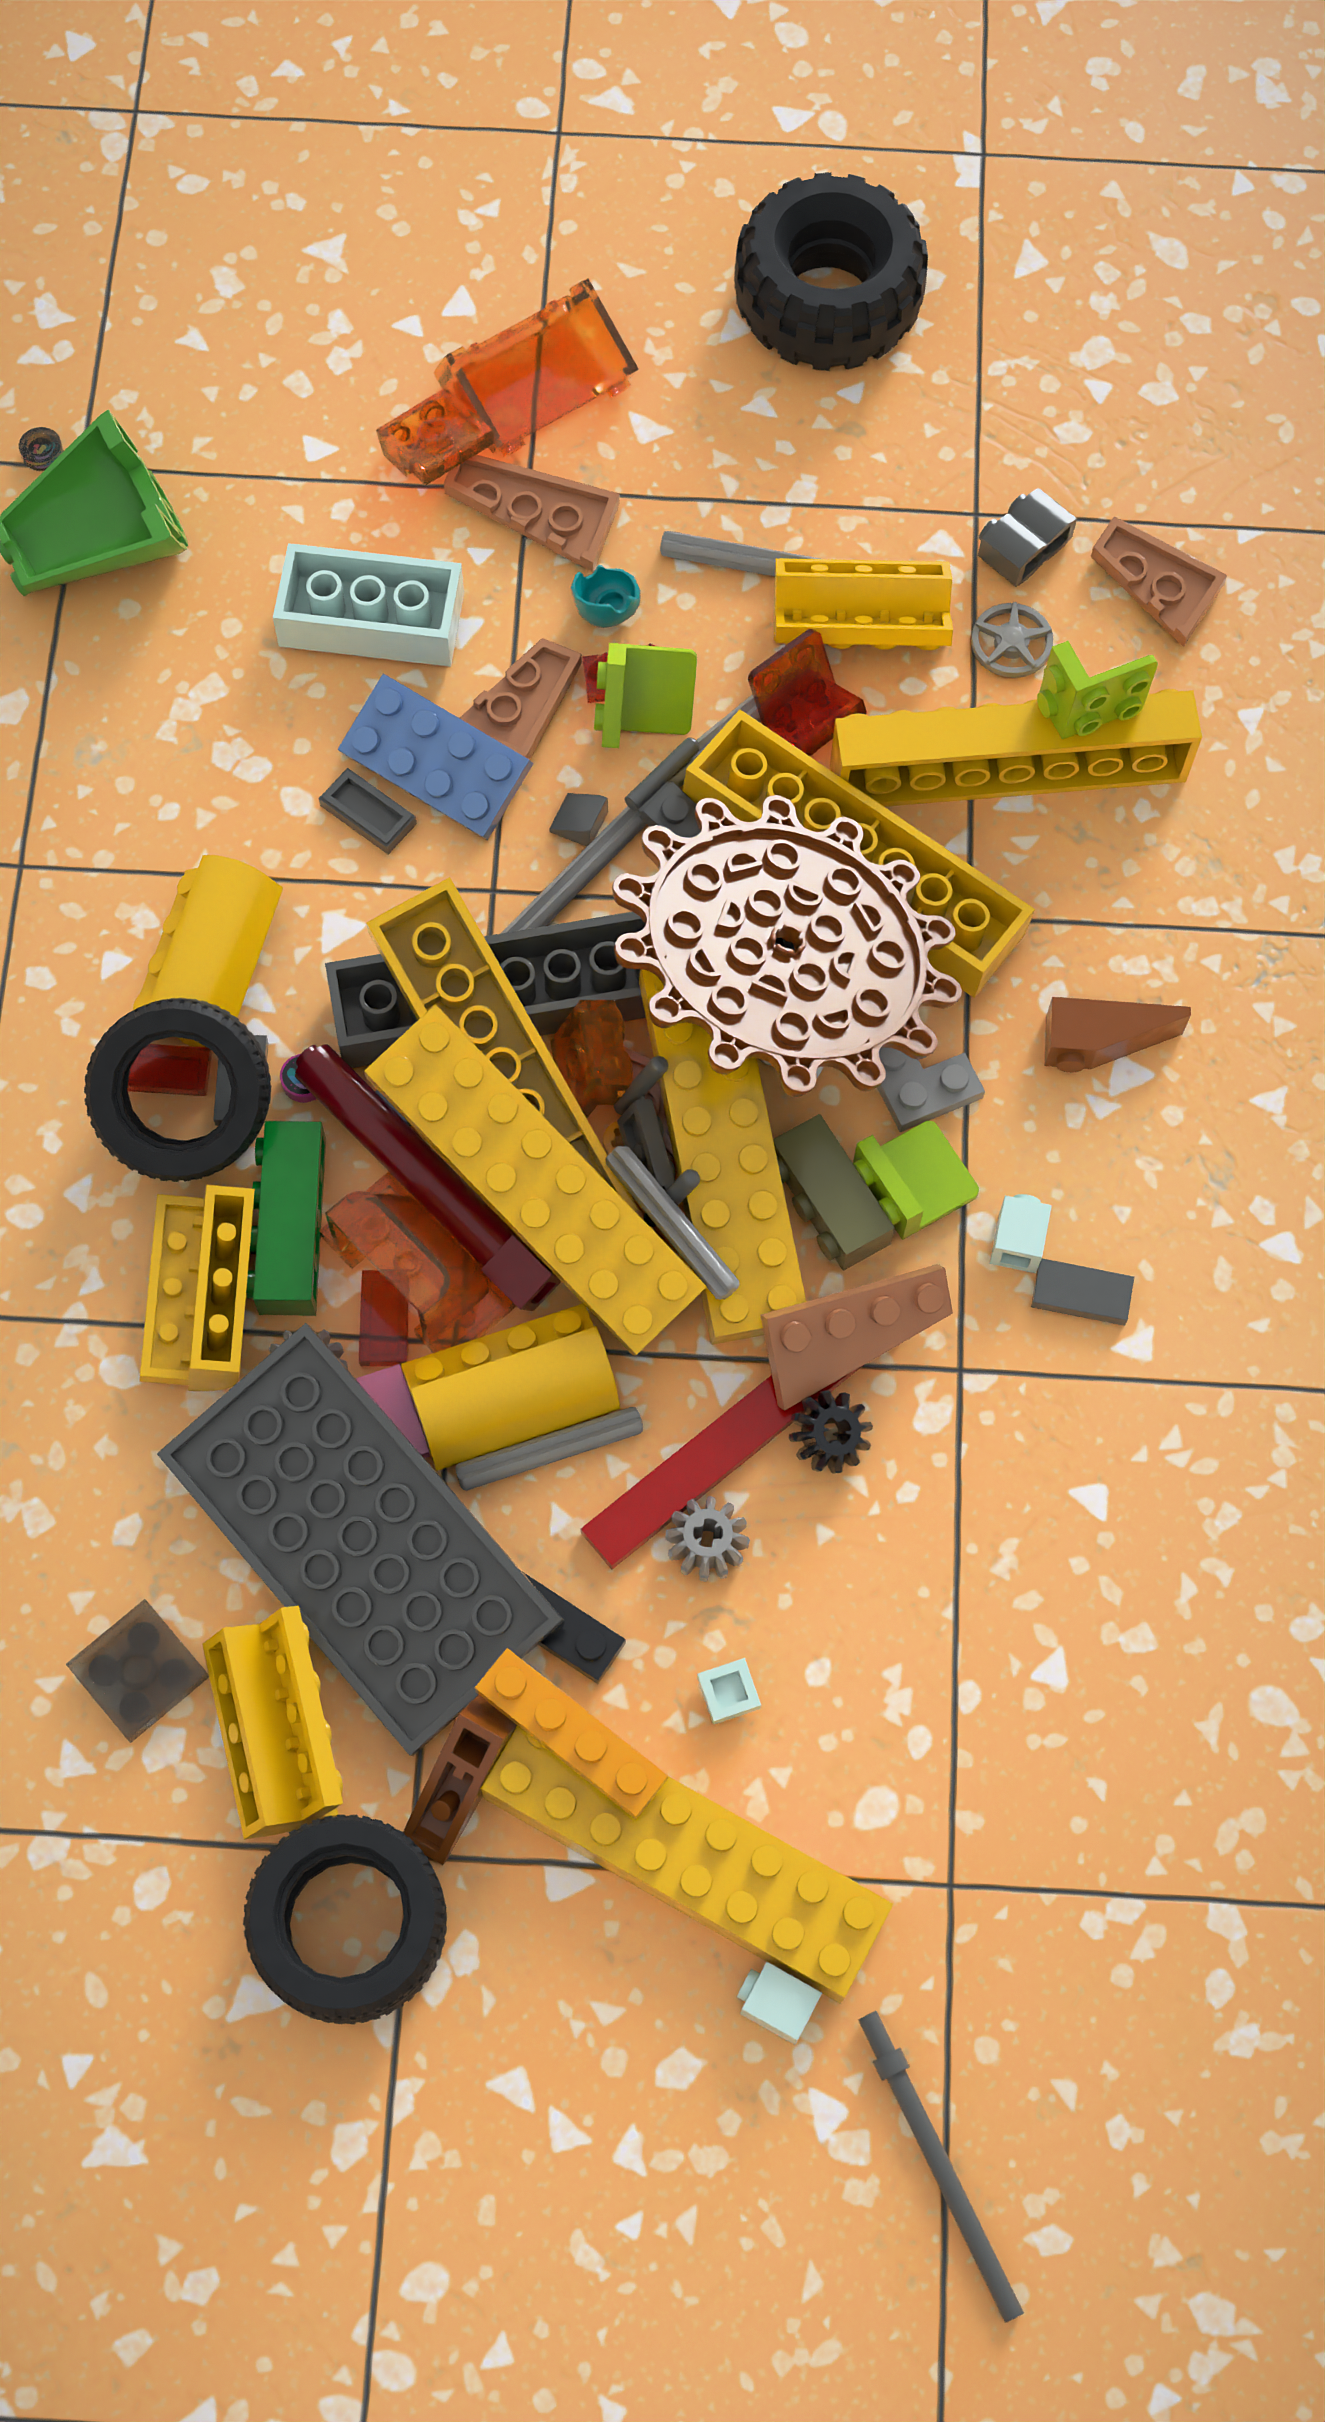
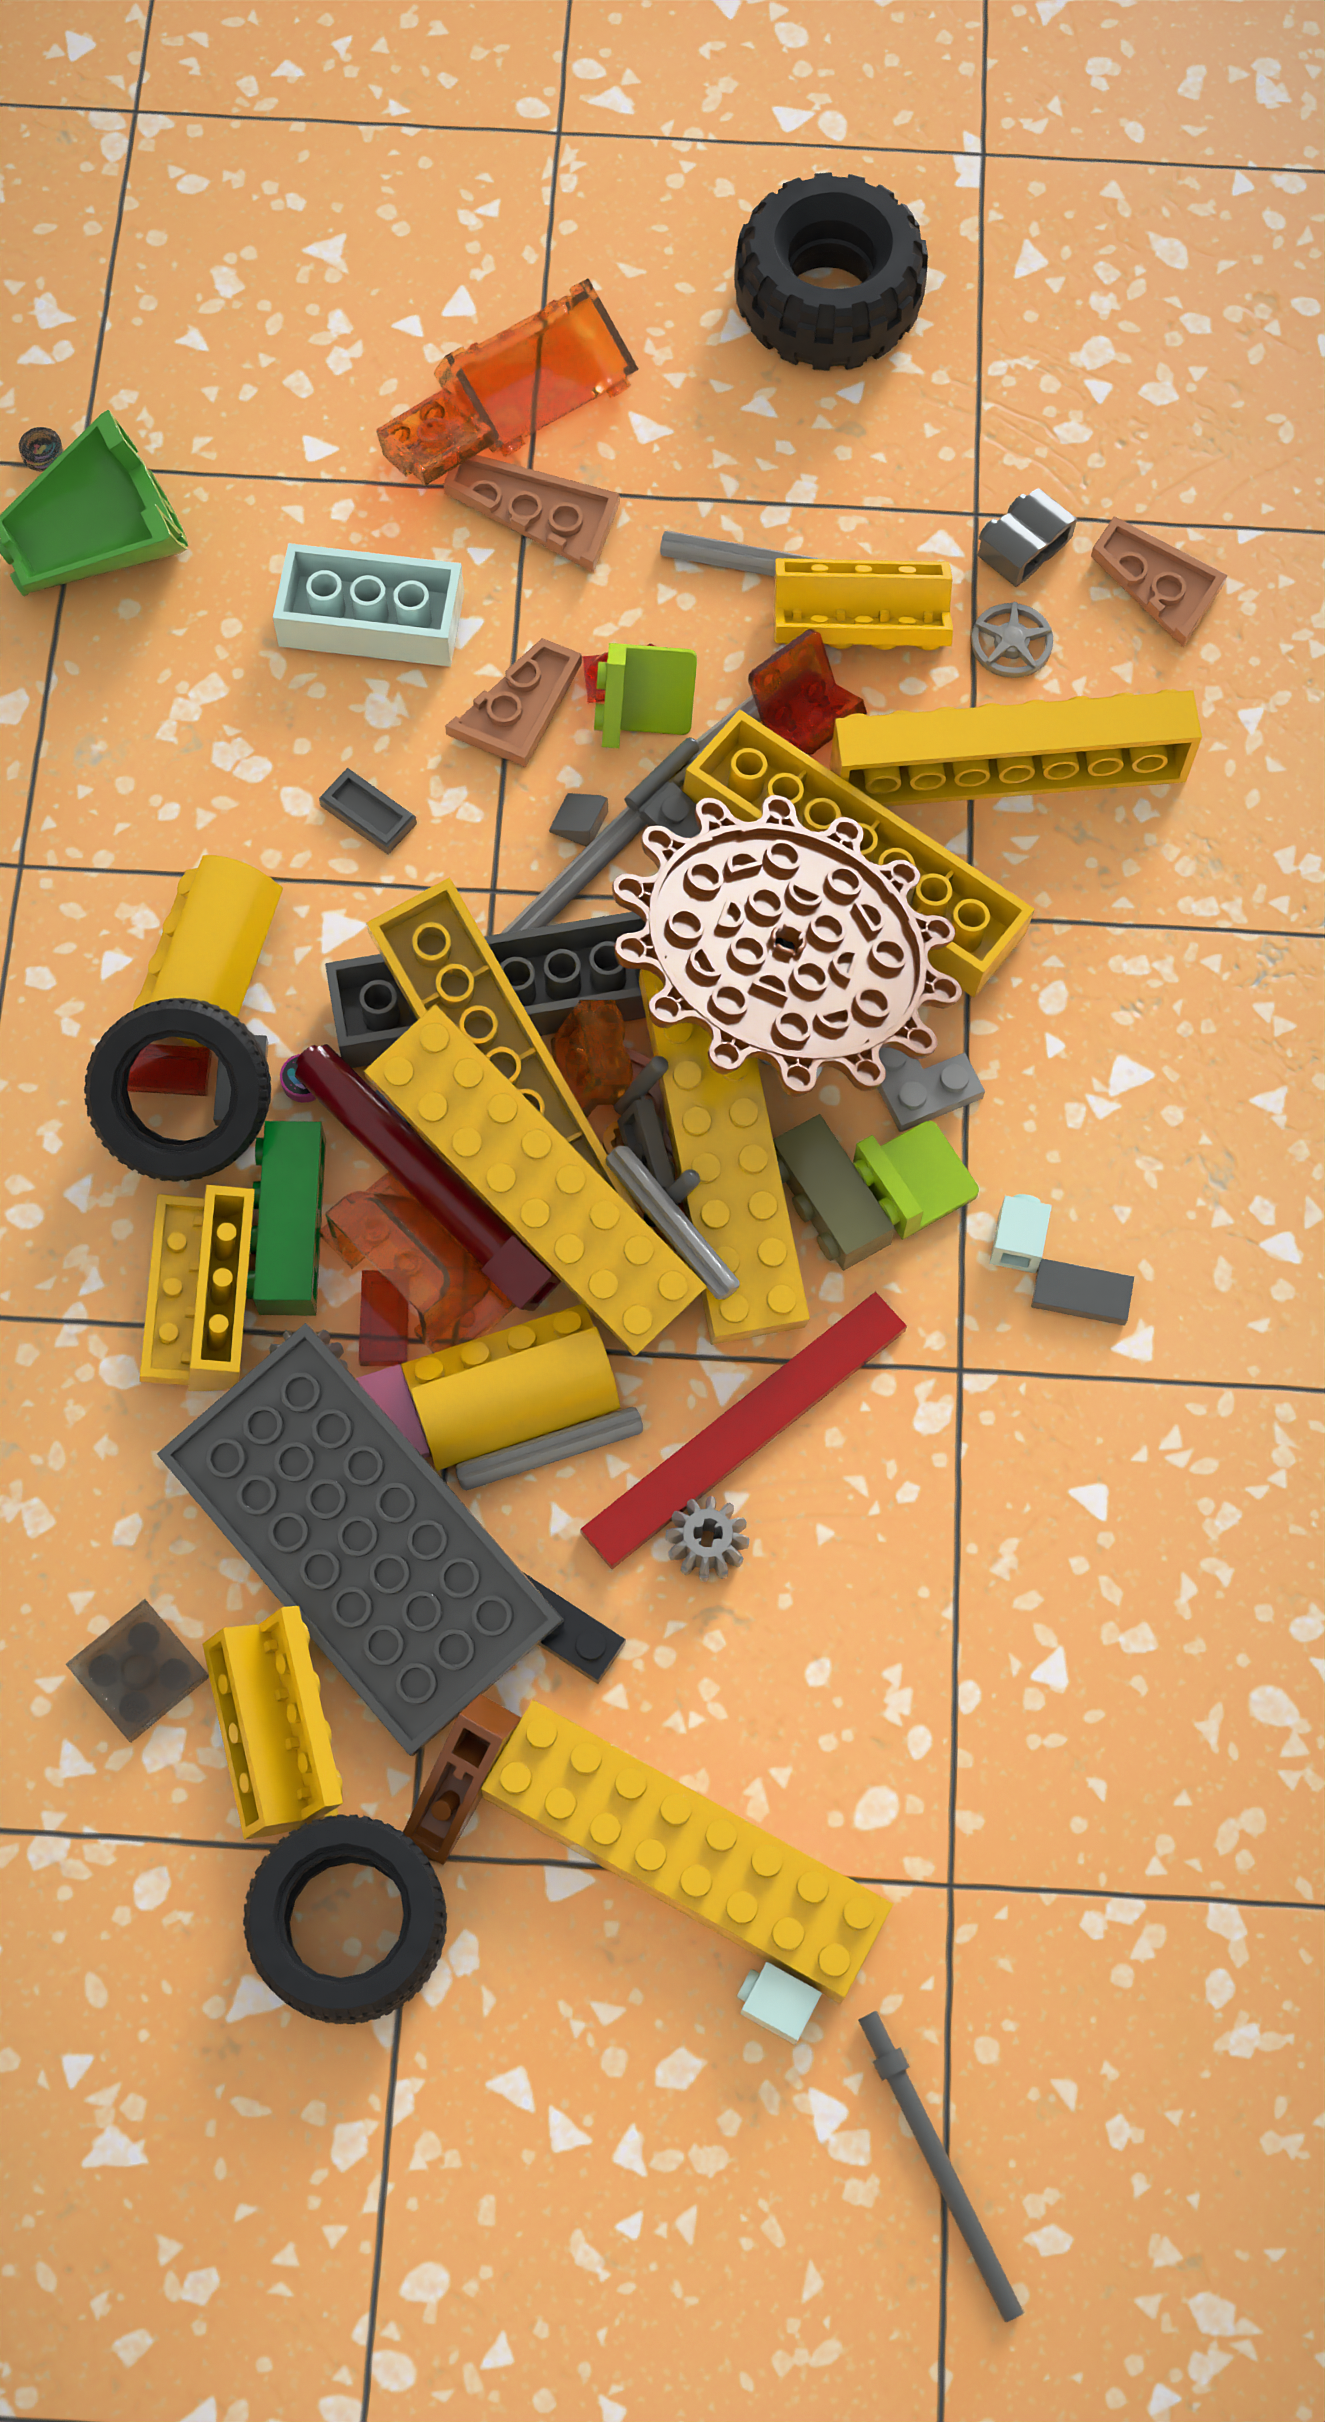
medium blue plate [337,673,533,840] -> none
light orange plate [475,1648,668,1820] -> none
teal hair [571,565,641,628] -> none
light aqua plate [697,1658,761,1725] -> none
nougat wing [761,1264,953,1411] -> none
black gear [789,1390,873,1474] -> none
lime bracket [1037,641,1158,740] -> none
dark orange slope [1044,997,1191,1072] -> none

